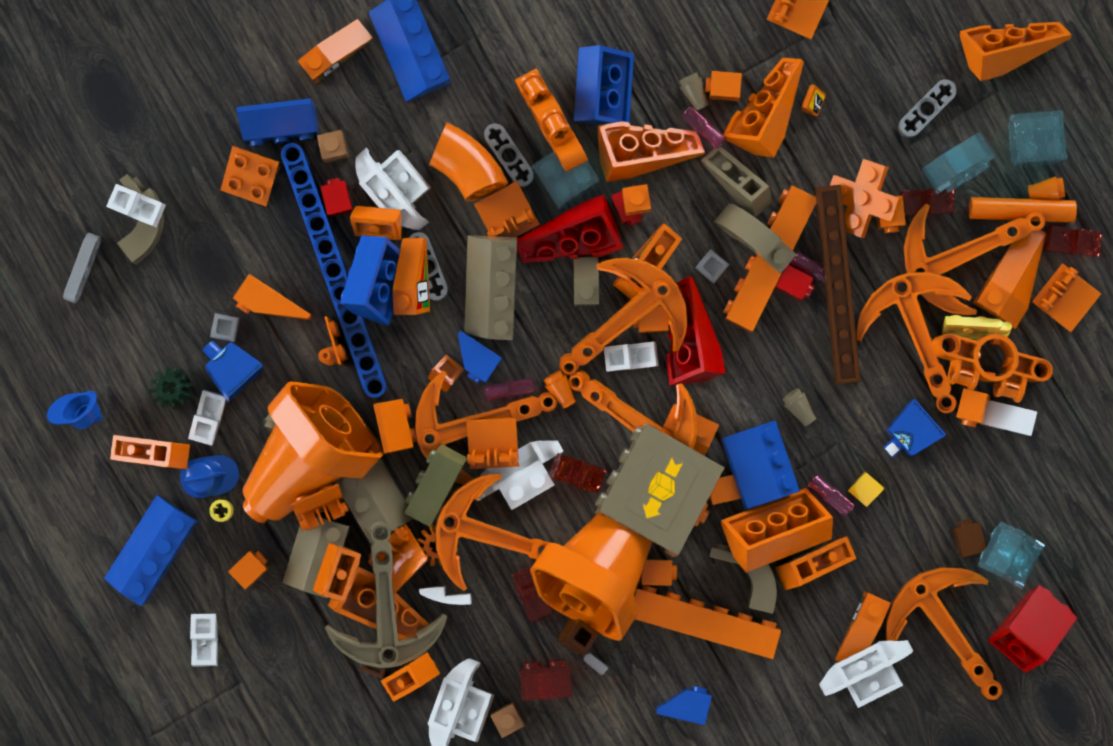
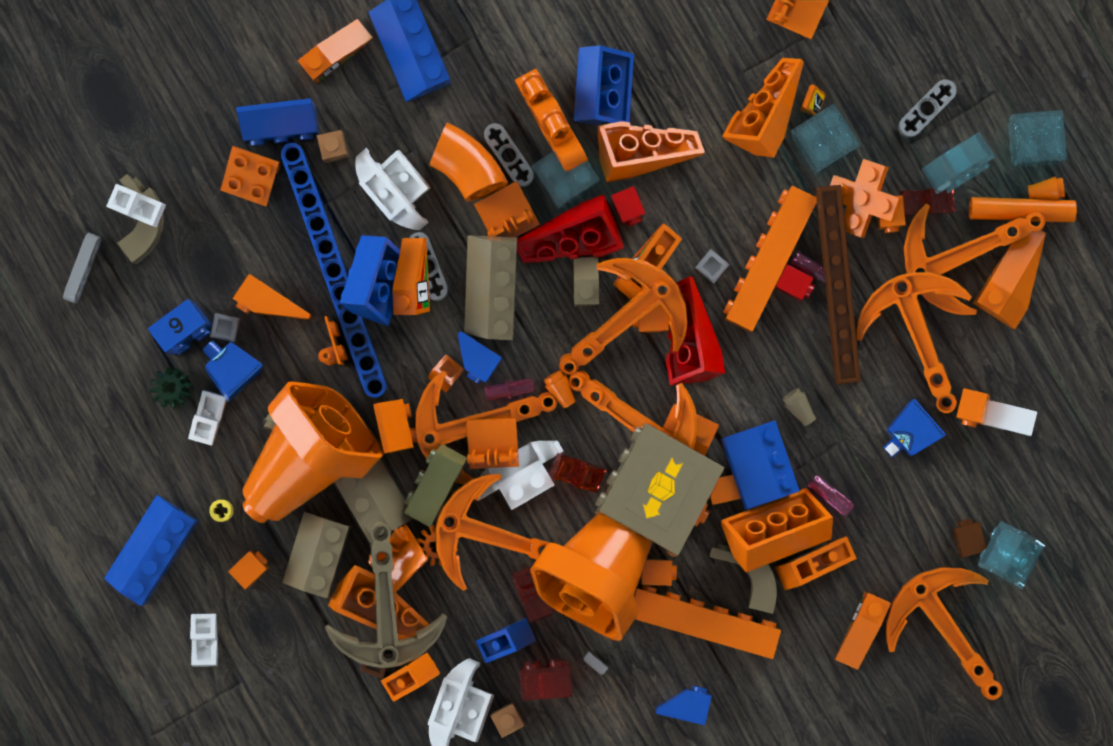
blue piece [47,391,103,430] -> none
orange slope [110,435,190,469] -> none
blue piece [180,455,239,498] -> none
orange hinge [291,483,349,531] -> none
orange brick [313,543,361,602] -> none
red brick [320,178,353,218] -> none
orange slope [350,206,402,240] -> none
white slope [419,586,472,605] -> none
reddish brown brick [556,619,599,654] -> none
white slope [604,342,659,372] -> none
orange brick [622,184,651,216] -> none
dark tan cone [679,72,709,111] -> none
clear pink axle [682,107,727,149] -> none
dark tan slope [701,145,773,217] -> none
orange brick [705,71,742,102] -> none
dark tan arch [714,203,797,274] -> none
white plate [819,640,913,708] -> none
yellow slope [848,472,884,507] -> none
orange piece [931,334,1053,403] -> none
light yellow hinge [942,315,1012,339] -> none
orange wedge [959,22,1072,81] -> none
red slope [987,585,1078,673] -> none
orange hinge [1032,263,1101,333] -> none
clear red slope [1045,226,1102,257] -> none
none -> blue brick [147,299,212,356]
none -> blue slope [476,618,536,663]
none -> clear light blue brick [790,104,861,175]

